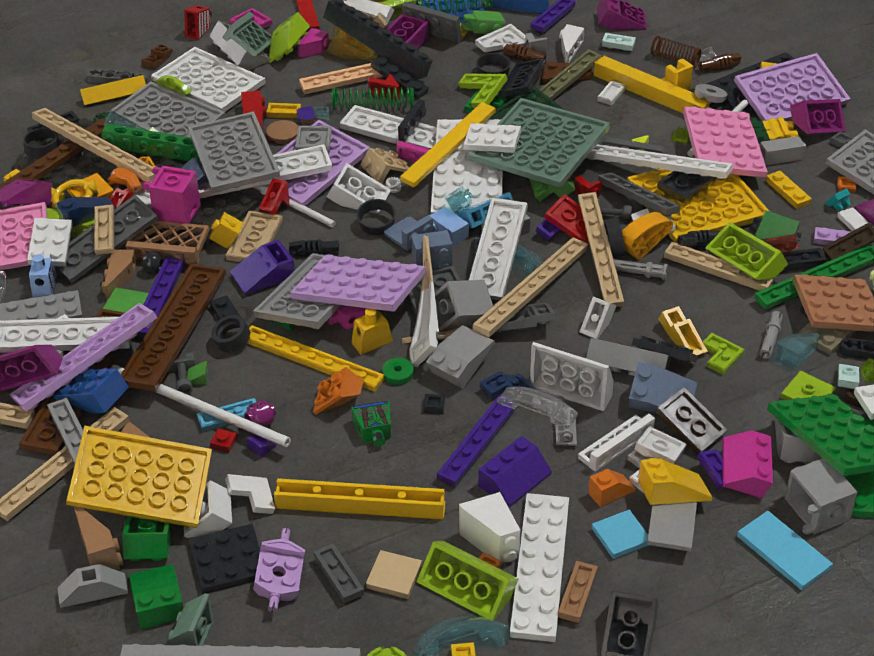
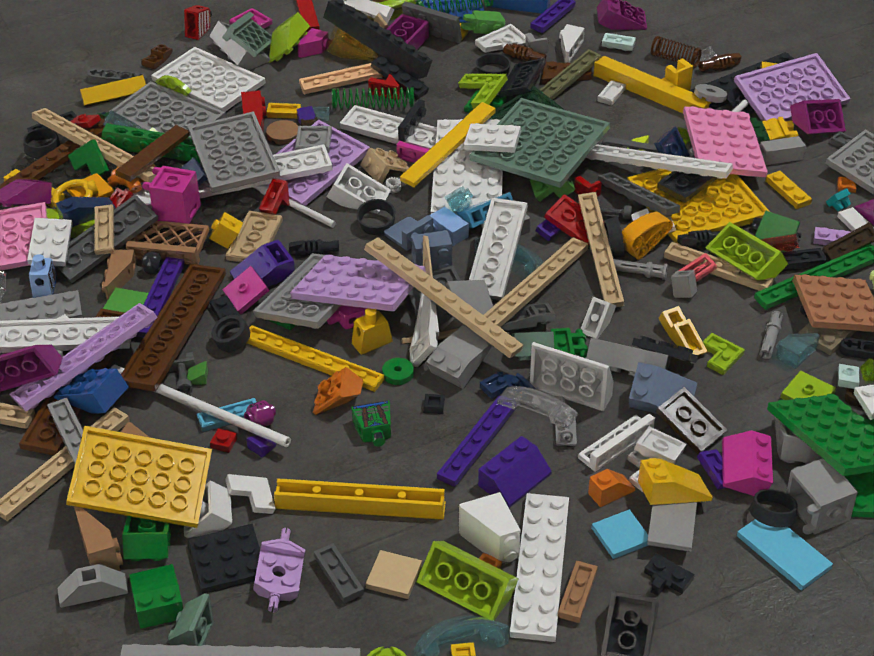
none -> green tile [68,139,109,176]
none -> red plate [70,114,101,128]
none -> reddish brown tile [116,125,190,182]
none -> dark pink plate [222,266,270,314]
none -> tan plate [364,238,523,358]
none -> sand green slope [511,332,554,361]
none -> green plate [551,328,588,358]
none -> black hinge [644,553,695,596]
none -> dark blue plate [654,126,690,157]
none -> light grey panel [671,270,697,298]
none -> coral tile [678,253,717,282]
none -> black tyre [749,489,798,528]

